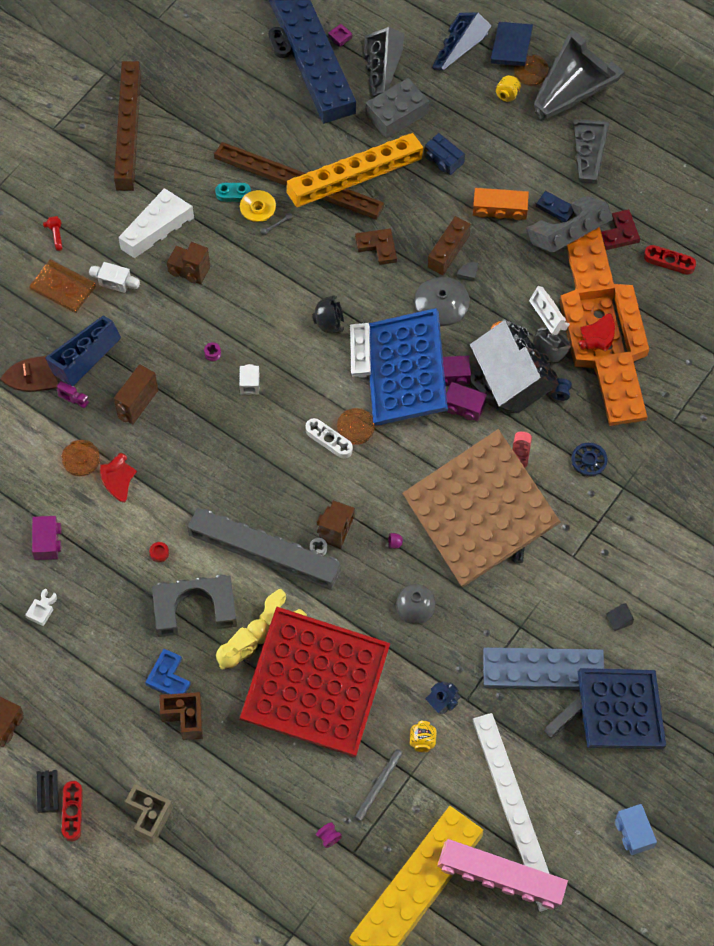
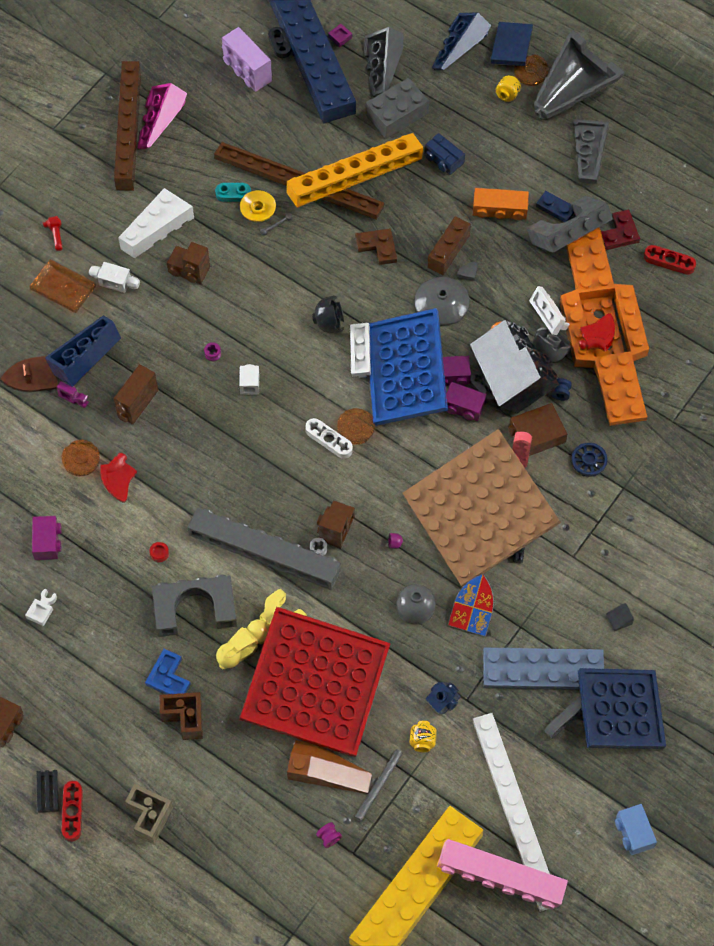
none -> dark pink wedge [137,83,187,149]
none -> lavender brick [222,27,272,92]
none -> dark orange wedge [287,740,372,794]
none -> shield [448,574,494,636]
none -> reddish brown brick [508,403,568,456]

